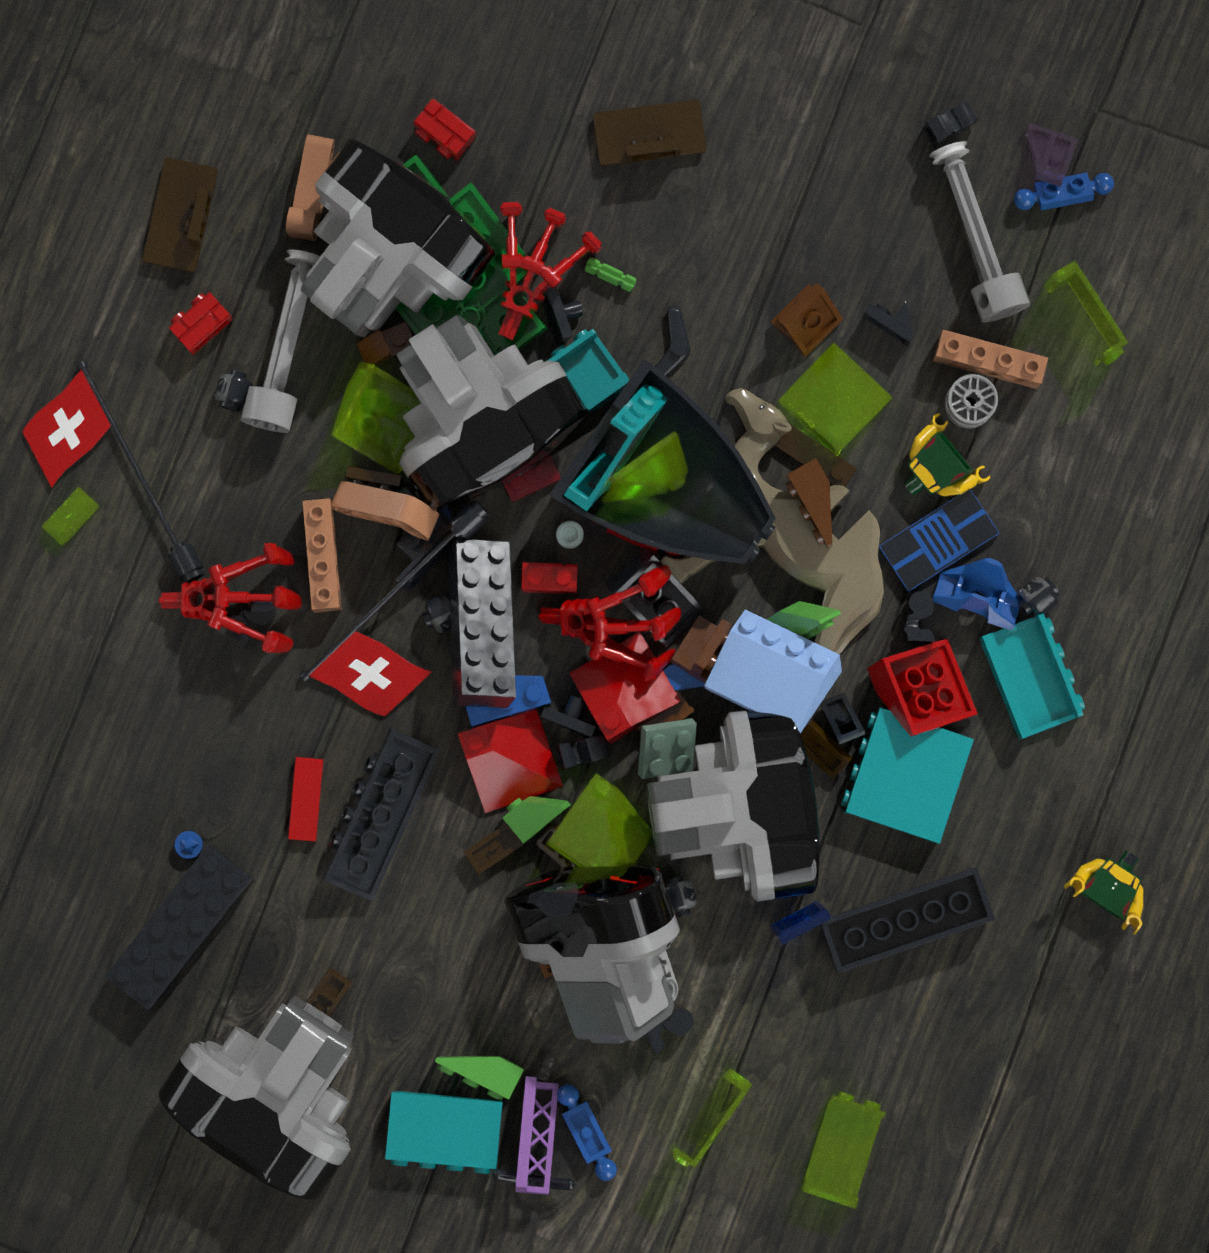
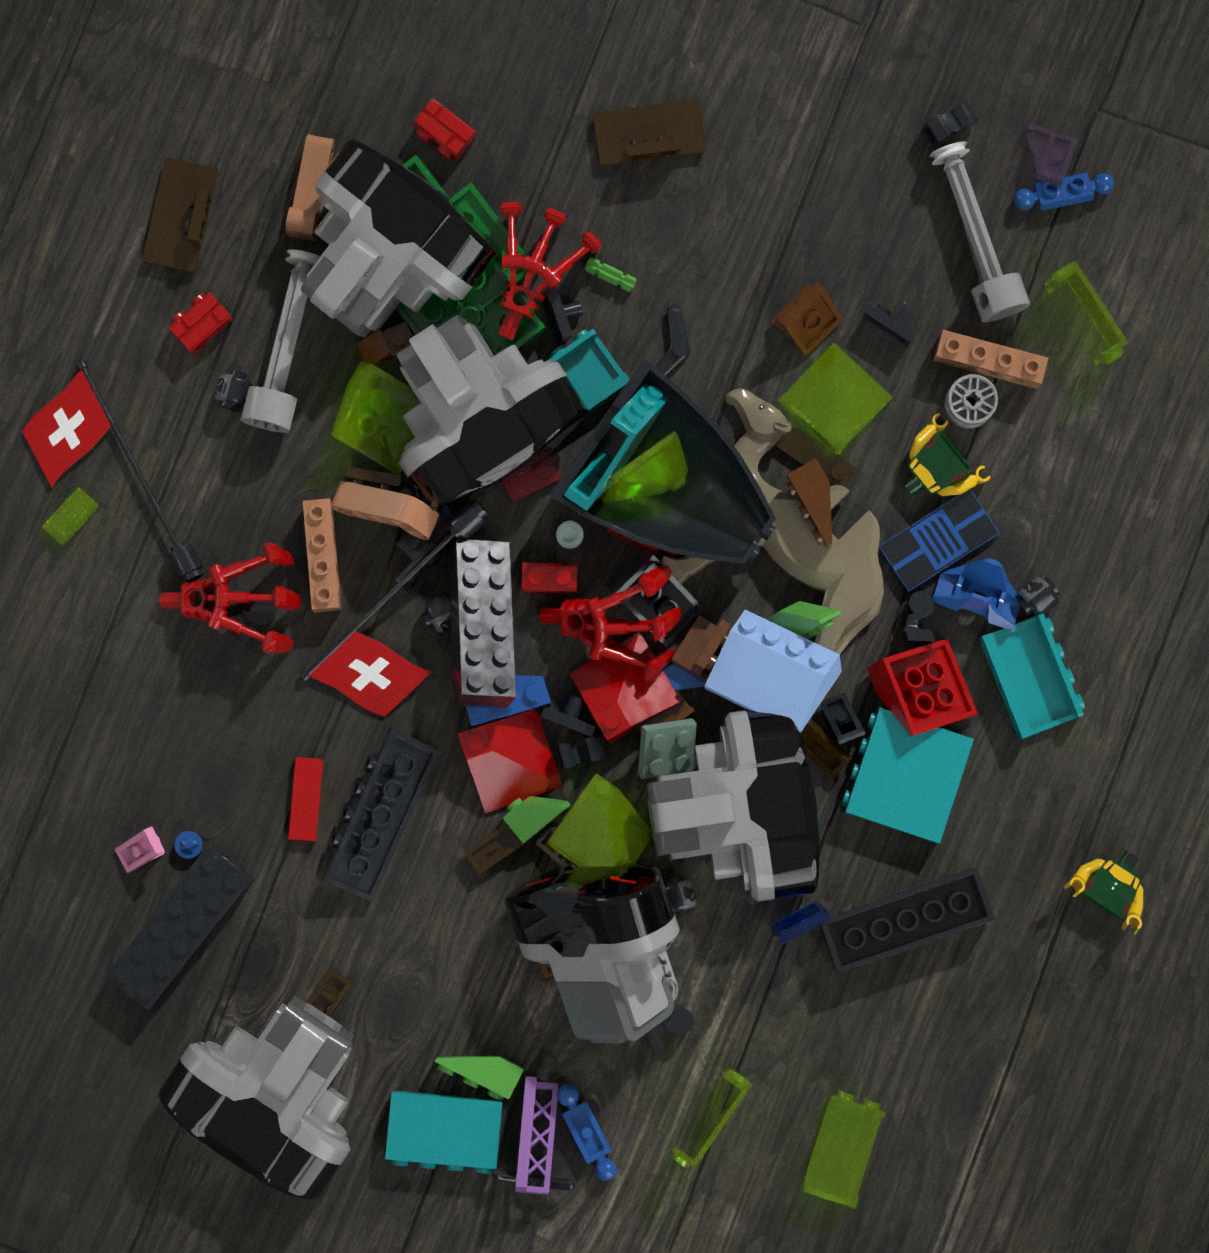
none -> bright pink slope [115,827,165,873]

